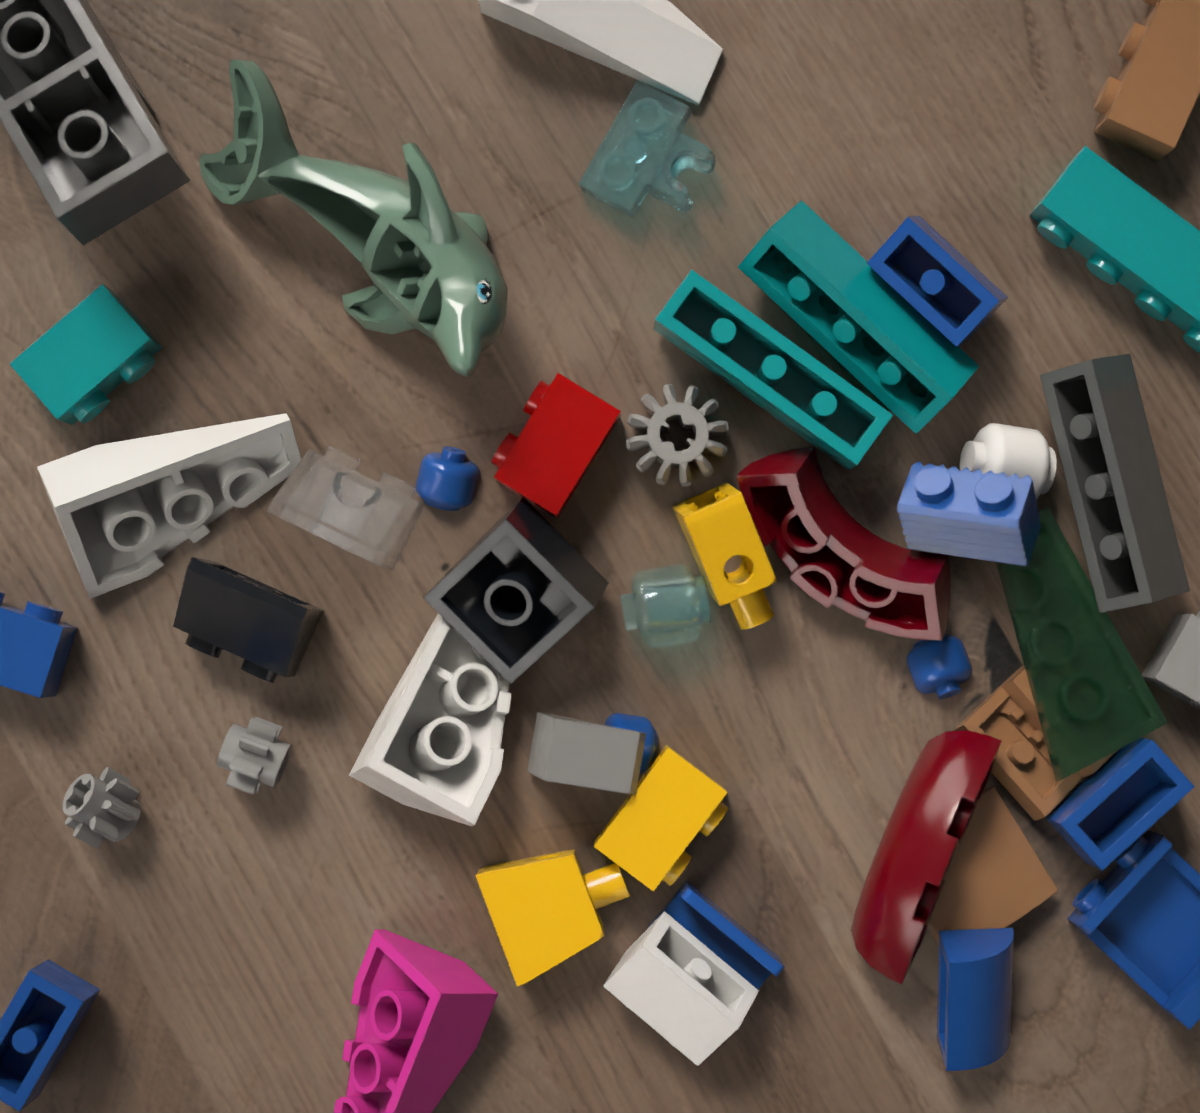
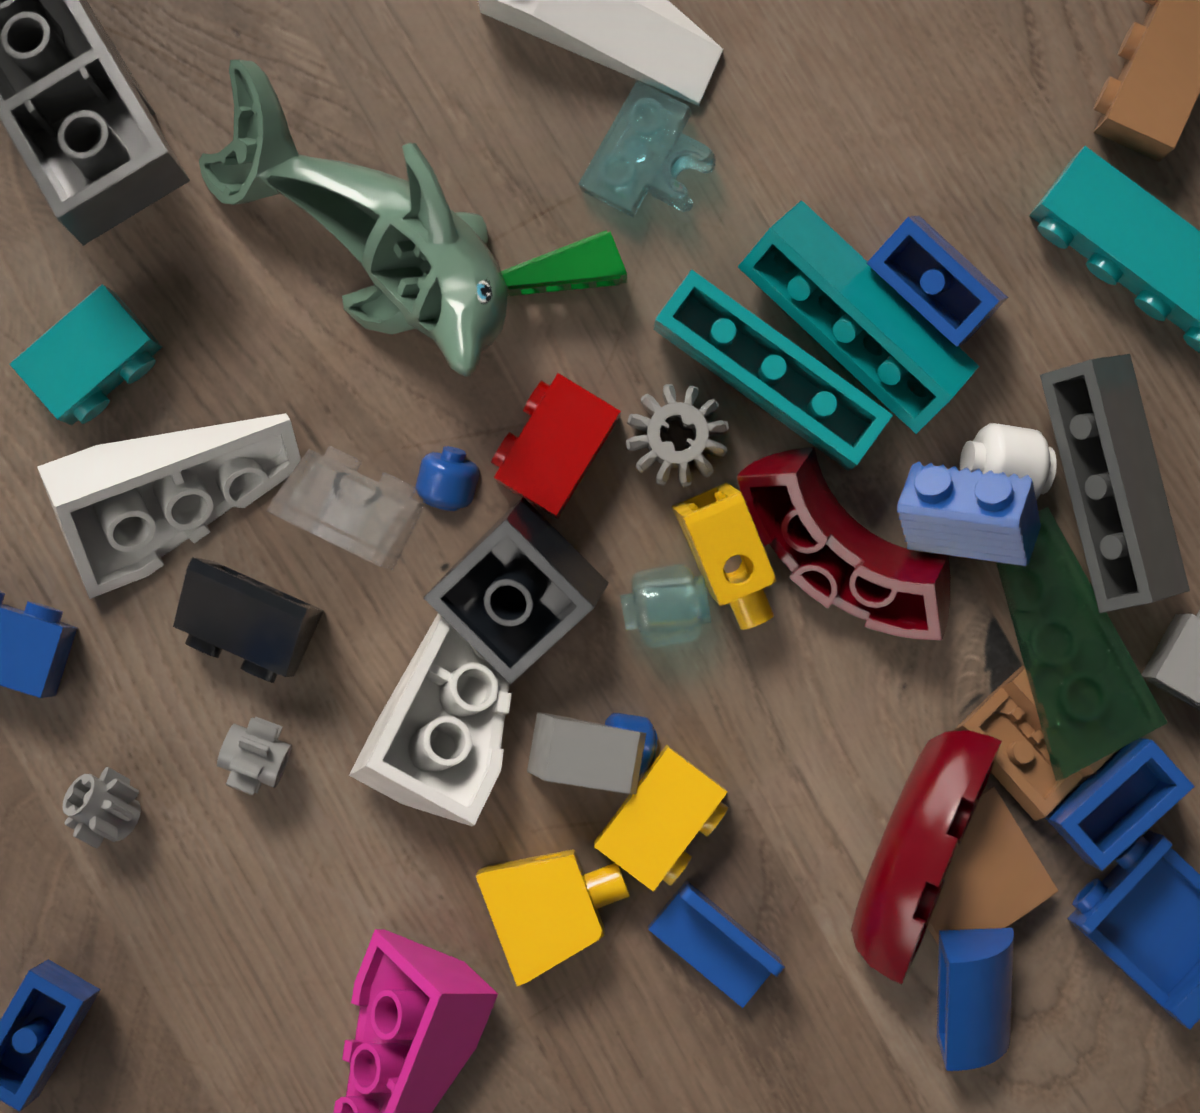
white brick [603,911,759,1066] -> none
blue piece [907,634,973,699] -> none
none -> green slope [501,230,627,296]

